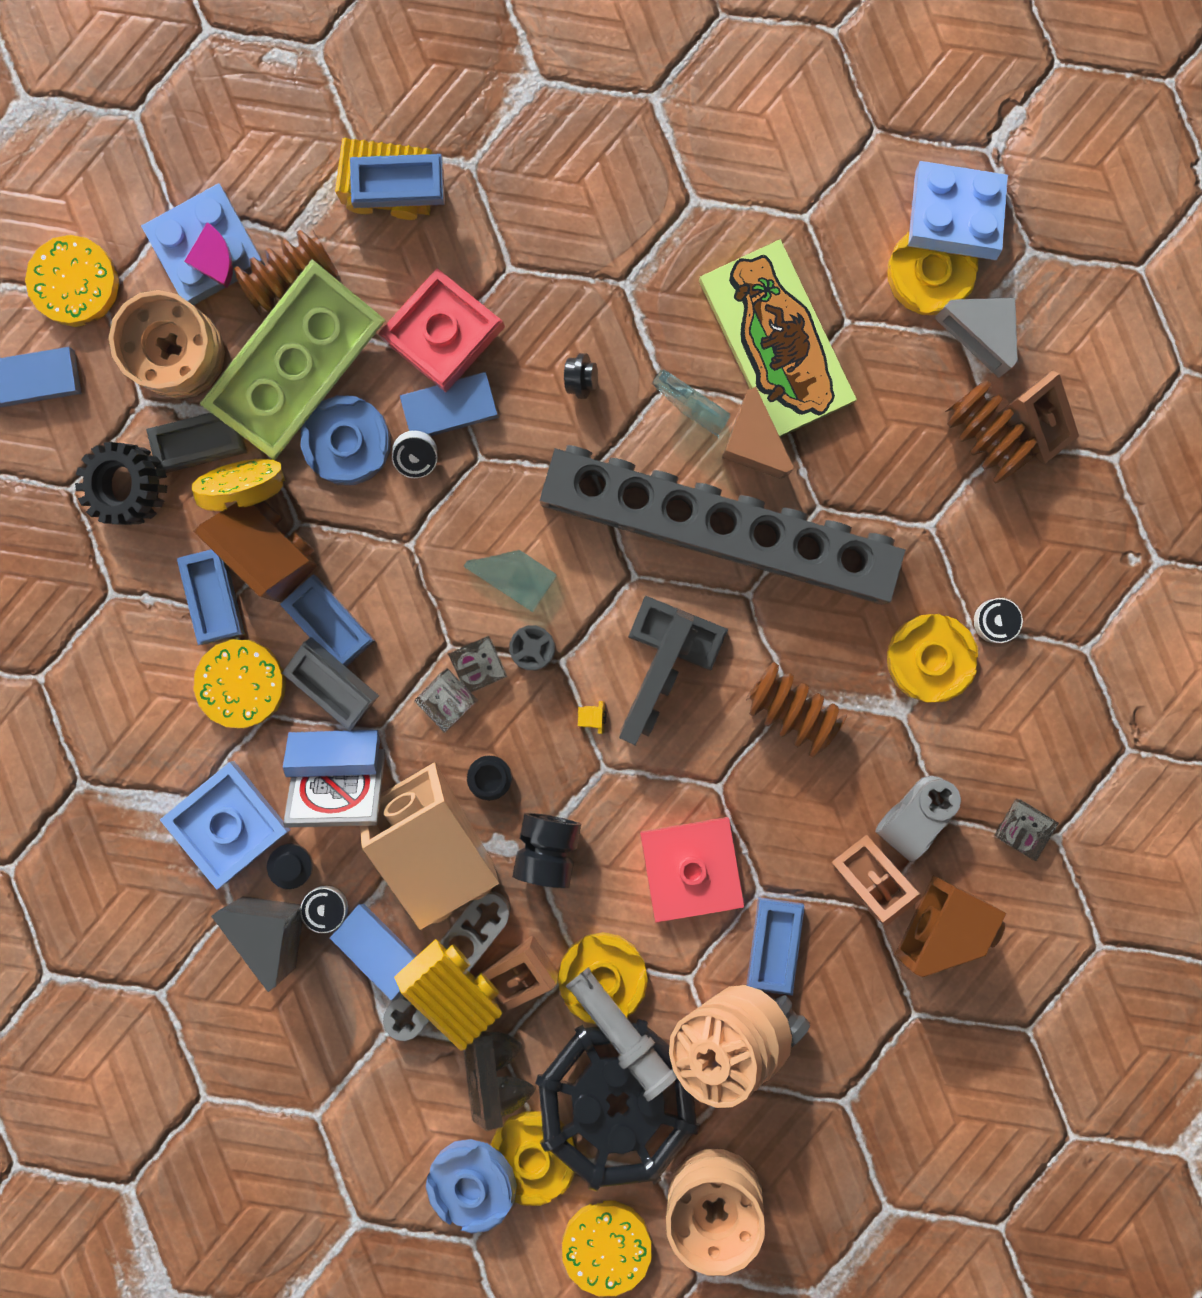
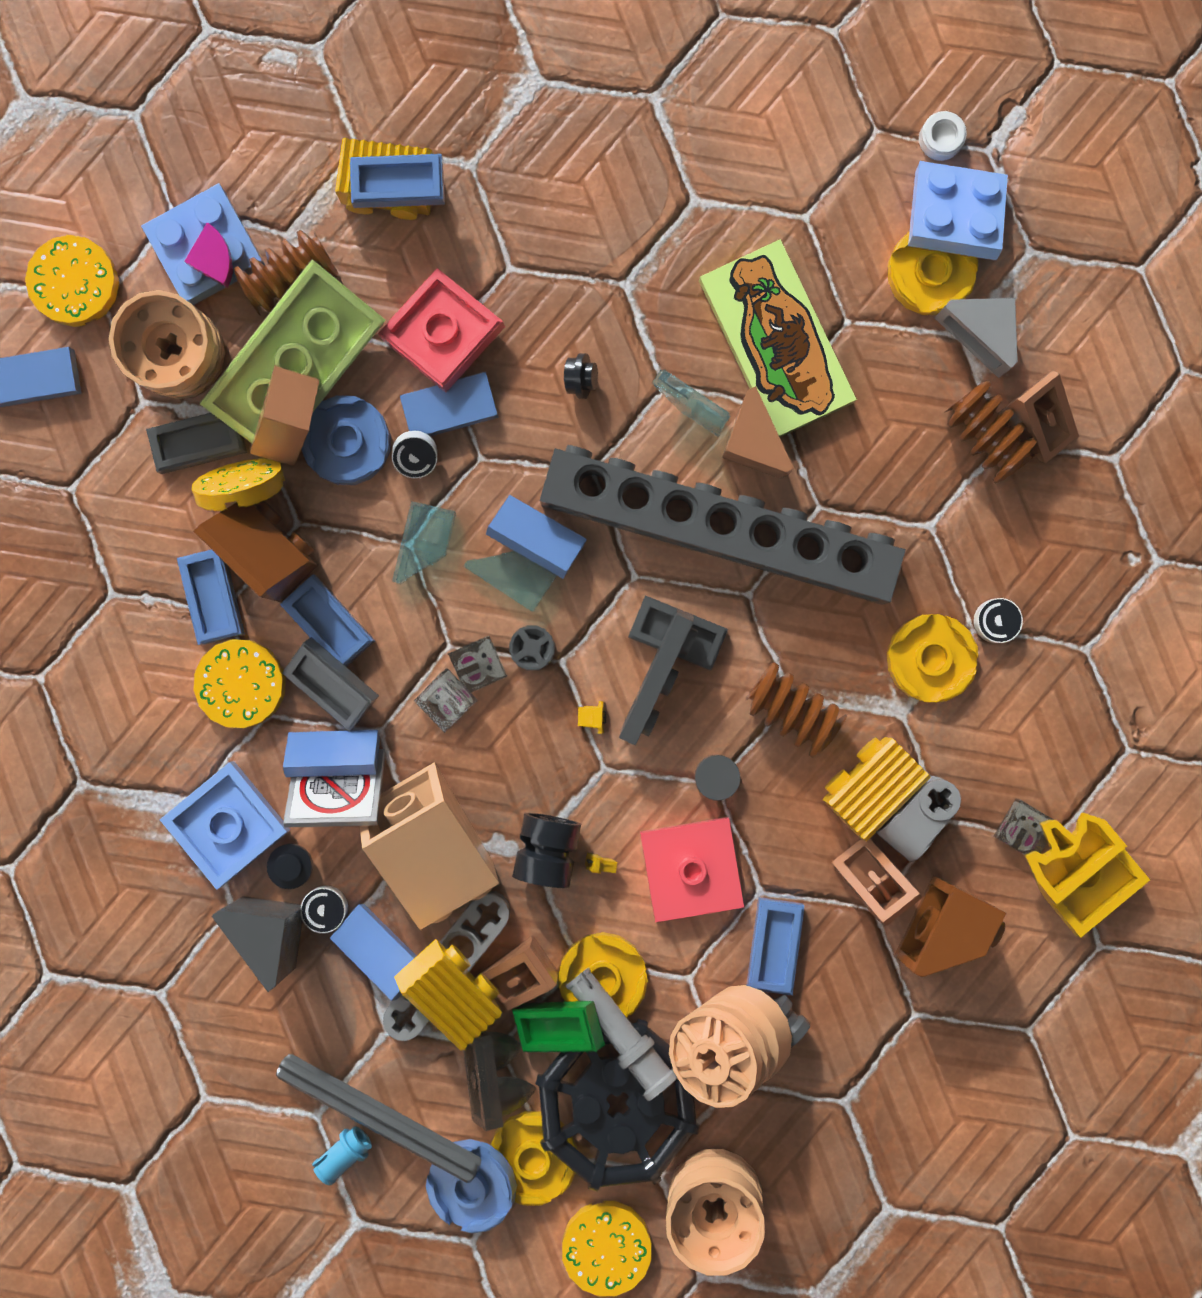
black tyre [75,442,168,525] -> none
black plate [467,755,512,801] -> none
none -> nougat slope [250,365,319,466]
none -> dark grey axle [276,1054,482,1183]
none -> medium azure pin [312,1126,372,1186]
none -> clear light blue tile [392,501,456,584]
none -> medium blue tile [486,495,587,579]
none -> green tile [512,1001,605,1052]
none -> yellow piece [585,853,618,874]
none -> dark grey tile [694,755,740,800]
none -> yellow brick [822,737,931,842]
none -> white tile [919,111,967,161]
none -> yellow plate [1025,812,1150,938]

